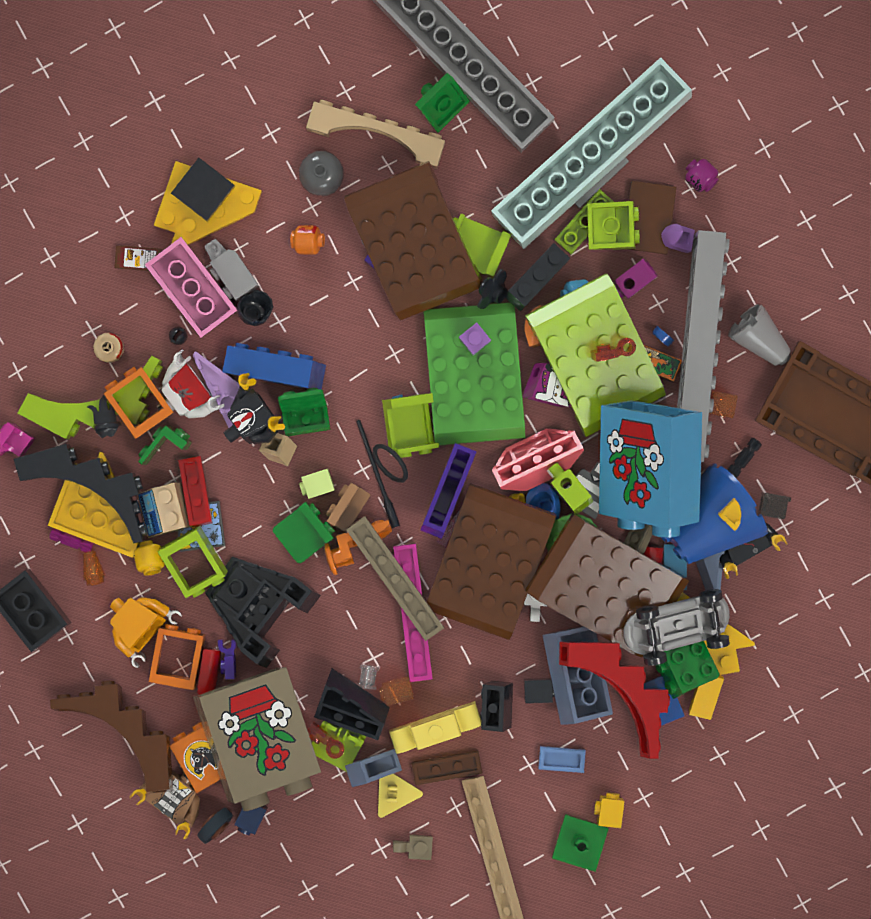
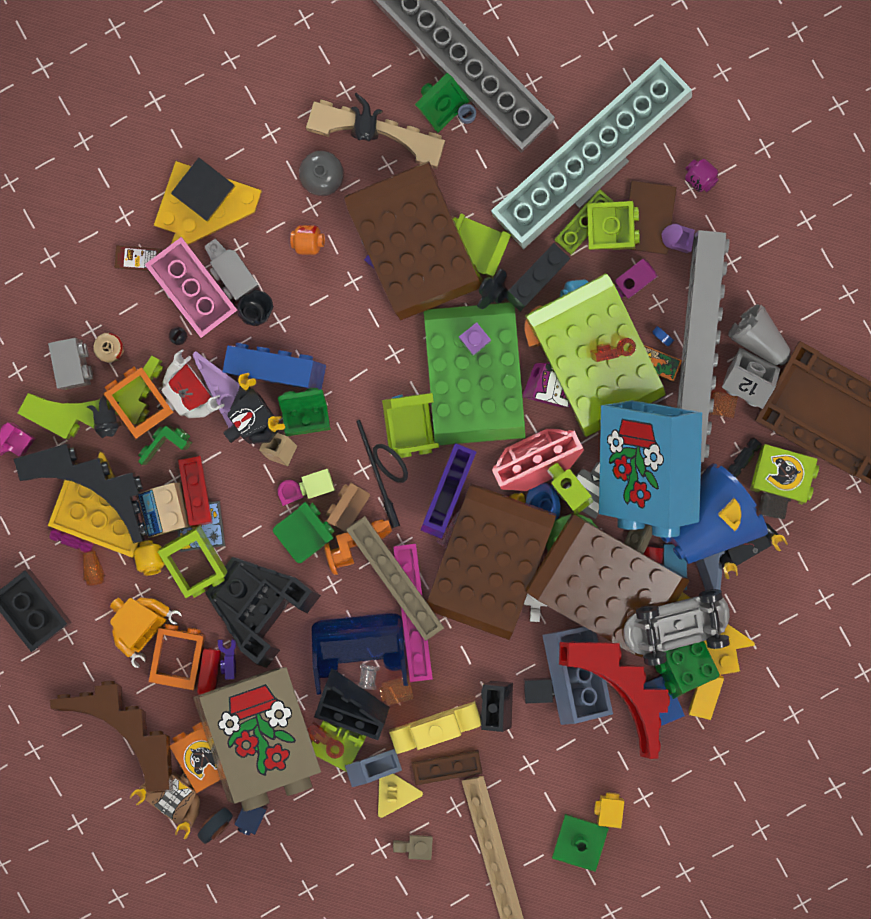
medium blue tile [538,746,586,773] -> none
none -> light grey brick [48,338,93,390]
none -> dark pink tile [278,480,304,506]
none -> clear blue windscreen [311,613,408,695]
none -> black piece [351,93,383,141]
none -> sand blue hinge [458,104,476,124]
none -> light grey brick [722,348,780,409]
none -> lime panel [750,444,819,505]

